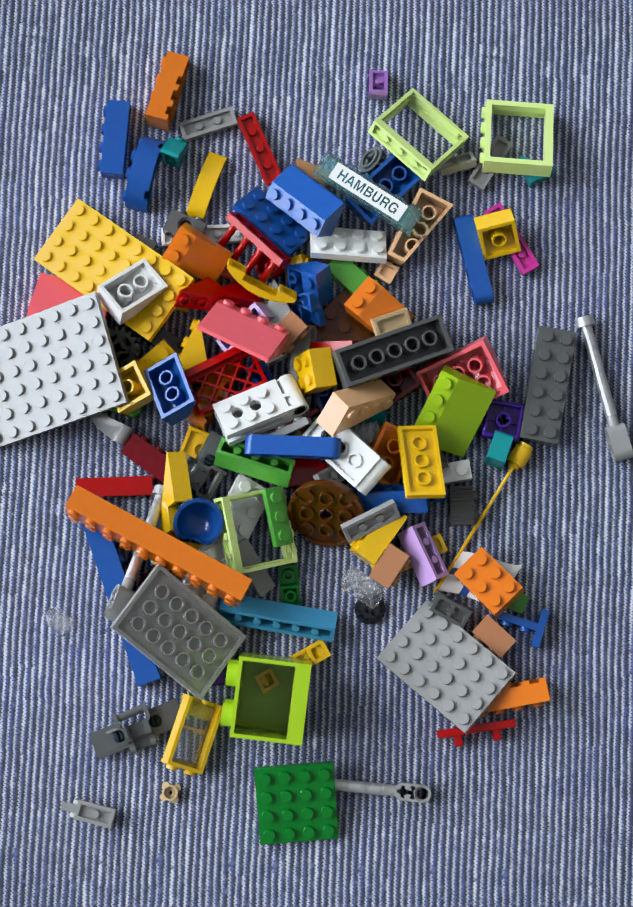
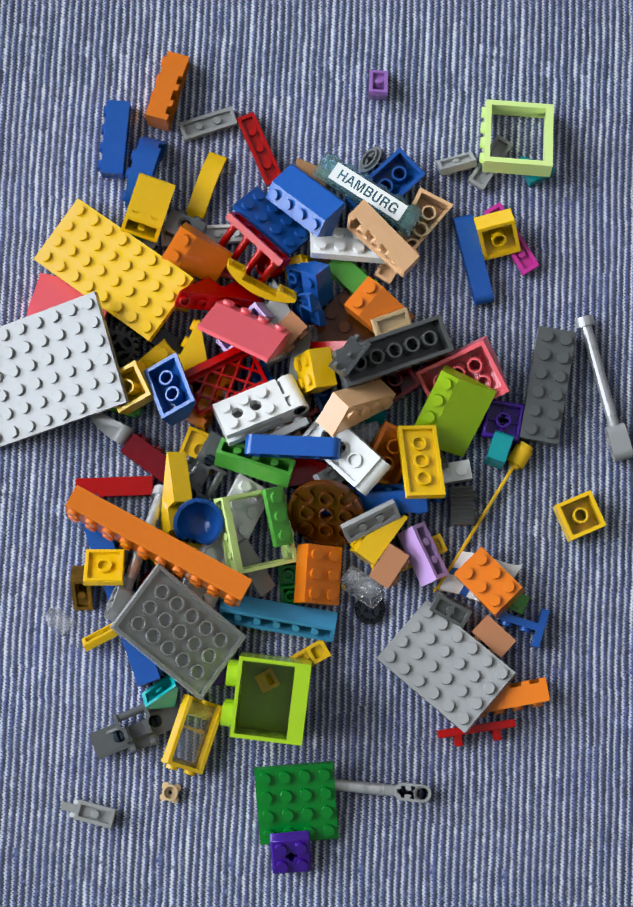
white slope [97,258,168,325] -> none
teal slope [160,137,188,169] -> none
yellowish green window [368,88,469,181] -> none
none -> pearl gold slope [70,565,93,610]
none -> yellow tile [82,623,118,652]
none -> yellow tile [83,549,126,586]
none -> yellow slope [120,173,176,243]
none -> teal slope [141,675,178,709]
none -> dark purple brick [270,830,312,874]
none -> orange brick [294,544,343,606]
none -> dark grey hinge [328,334,371,378]
none -> light nougat wedge [346,199,420,278]
none -> yellow brick [552,490,606,543]

